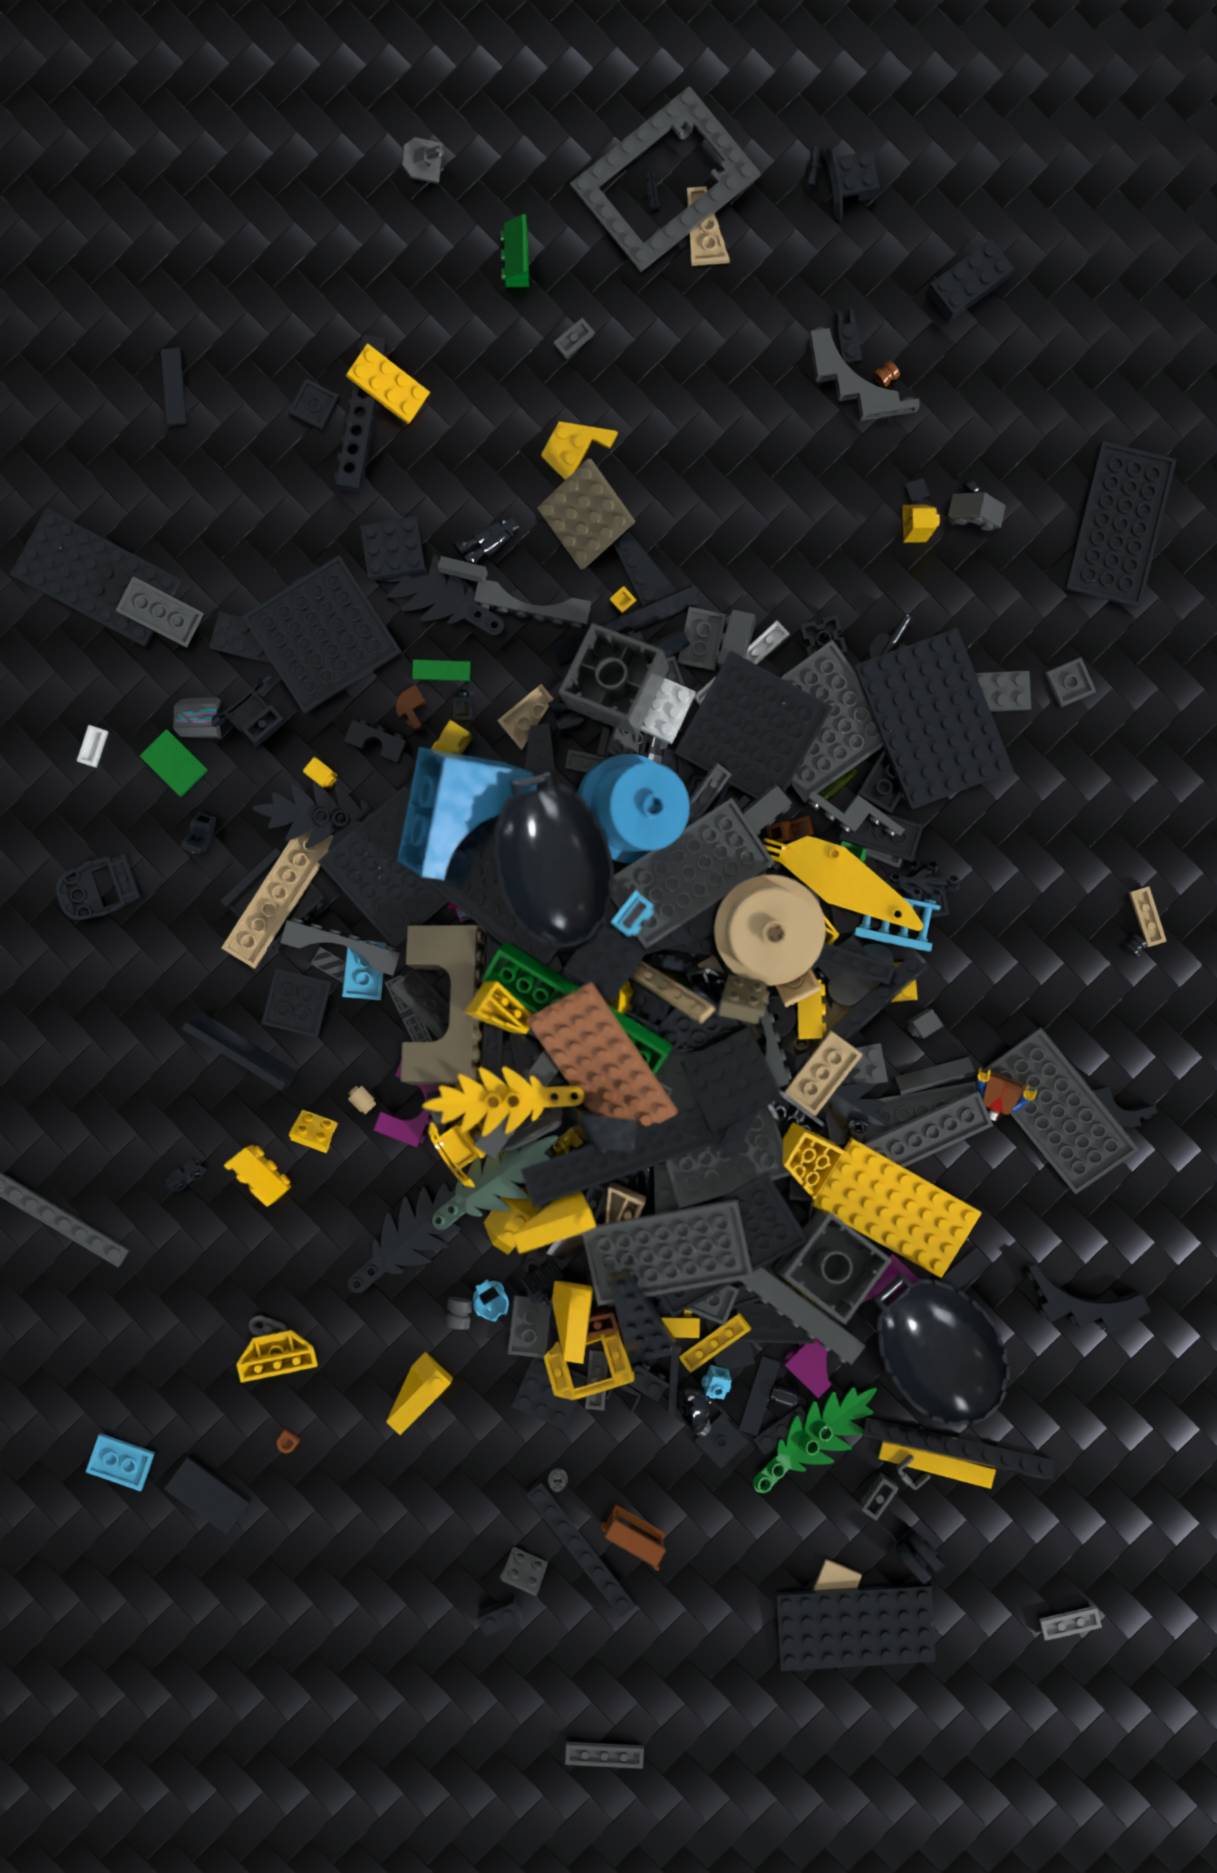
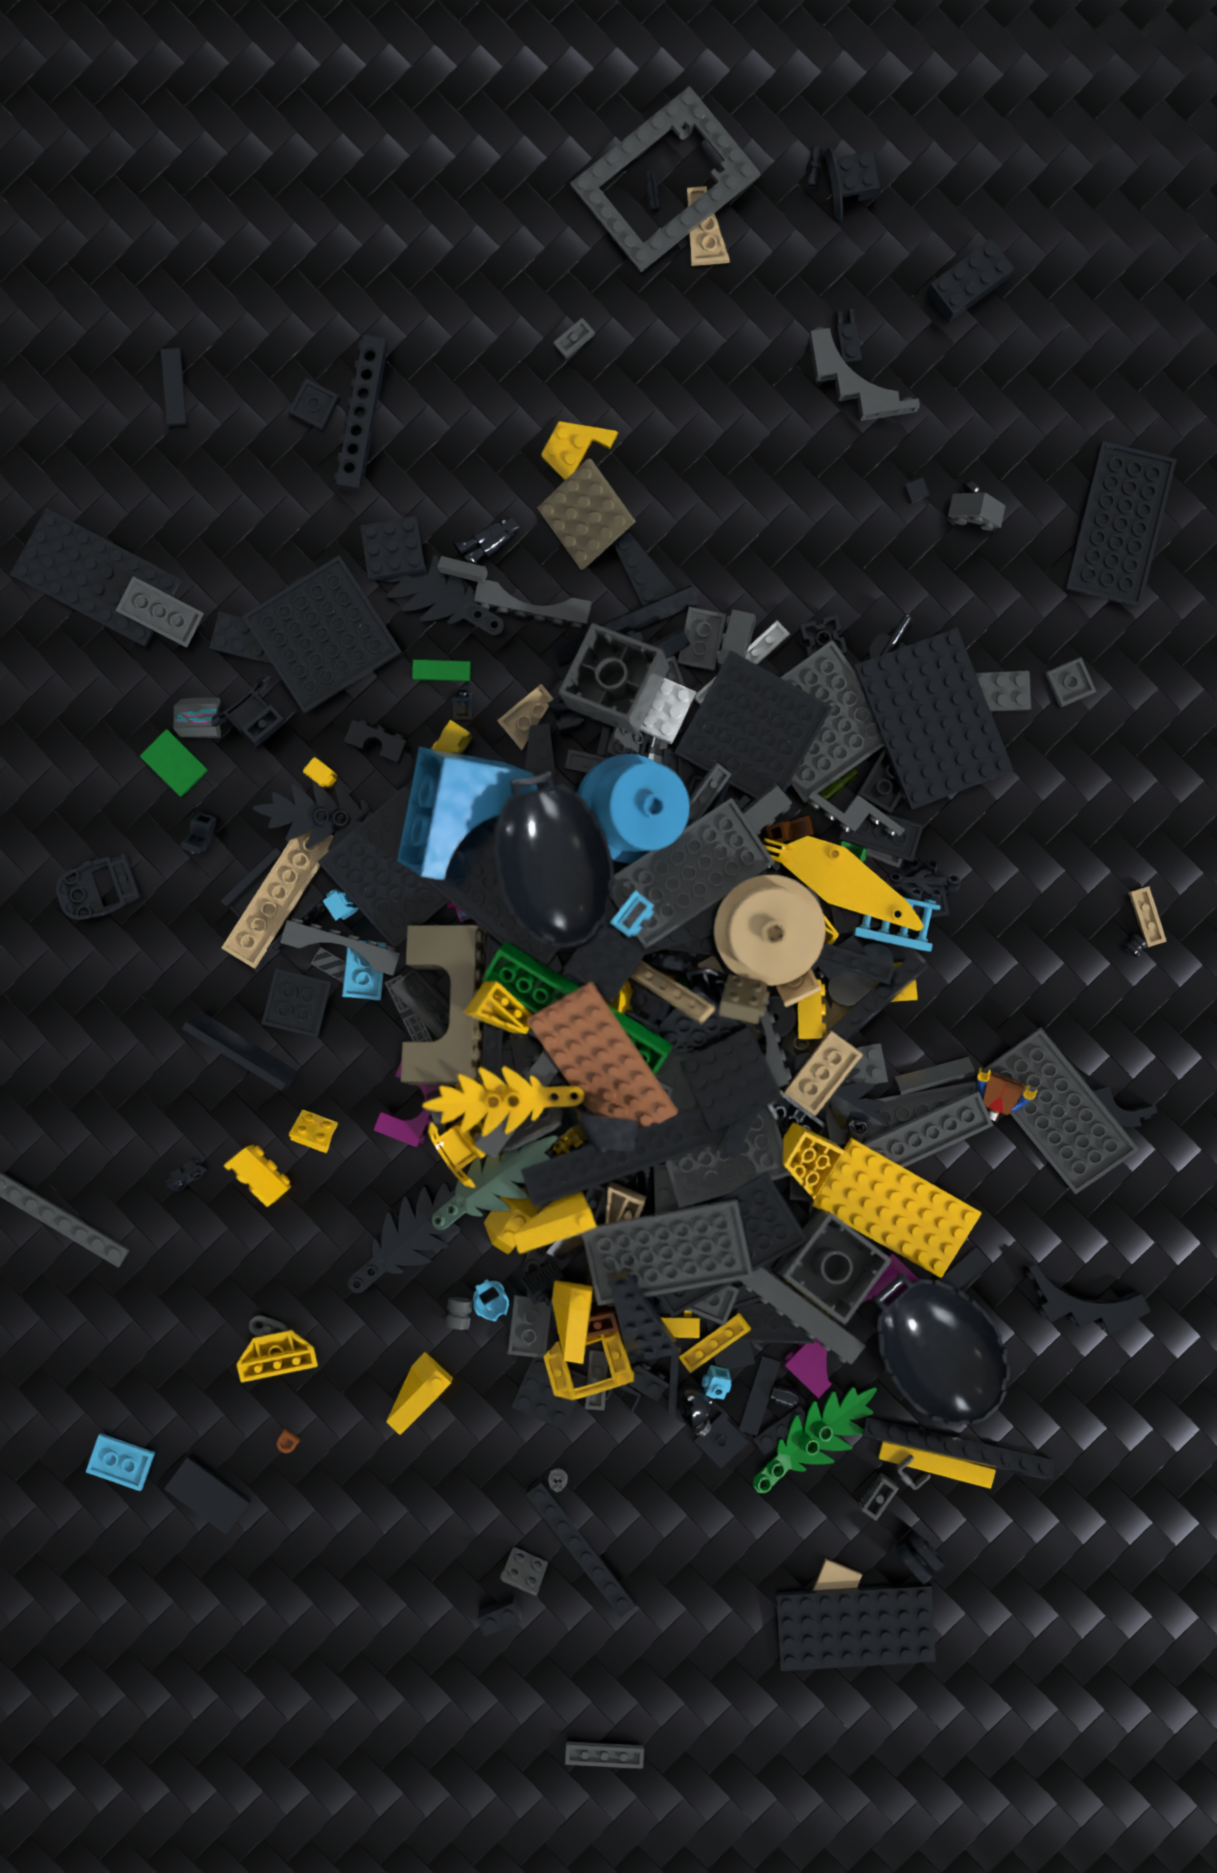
white tile [77,725,108,768] -> none
yellow plate [345,343,430,424] -> none
tan brick [348,1086,376,1114] -> none
reddish brown brick [396,685,427,732] -> none
flat silver piece [402,137,445,184] -> none
green slope [501,214,529,287] -> none
dark orange piece [601,1505,666,1570] -> none
yellow plate [609,586,636,614] -> none
dark orange wheel [873,360,900,388] -> none
yellow wedge [903,504,940,543] -> none
dark grey brick [907,1009,943,1038] -> none
light grey plate [1039,1606,1102,1641] -> none
none -> medium azure window [323,889,360,920]

